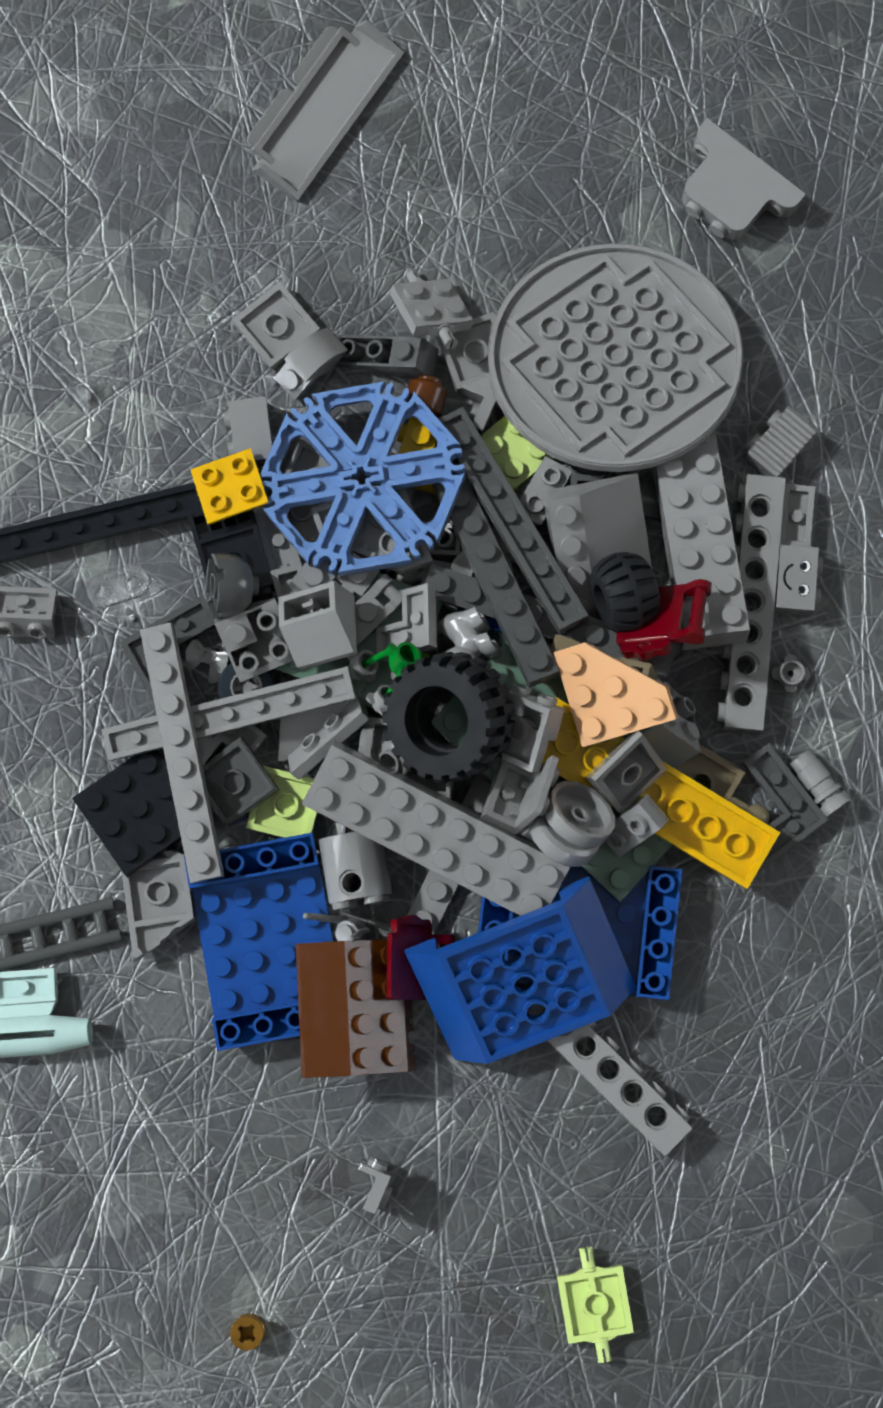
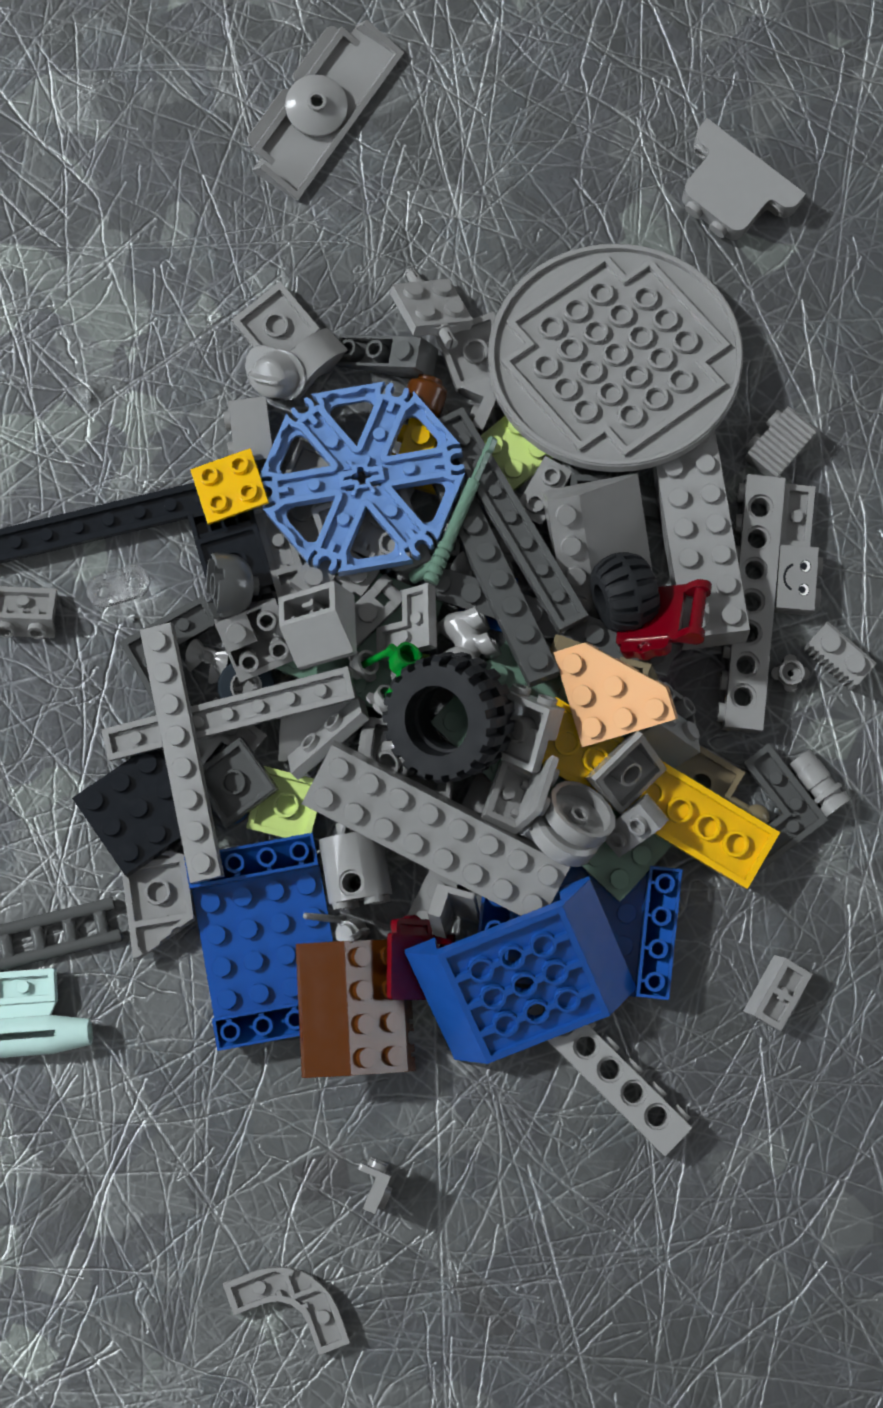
pearl gold wheel [230,1313,265,1351] -> none
yellowish green plate [557,1246,634,1363] -> none
none -> light grey plate [222,1266,351,1355]
none -> light grey piece [245,345,306,400]
none -> light grey dish [285,75,348,137]
none -> sand green piece [409,436,497,585]
none -> light grey panel [428,884,480,939]
none -> light grey hinge [743,955,813,1031]
none -> light grey brick [804,621,877,690]

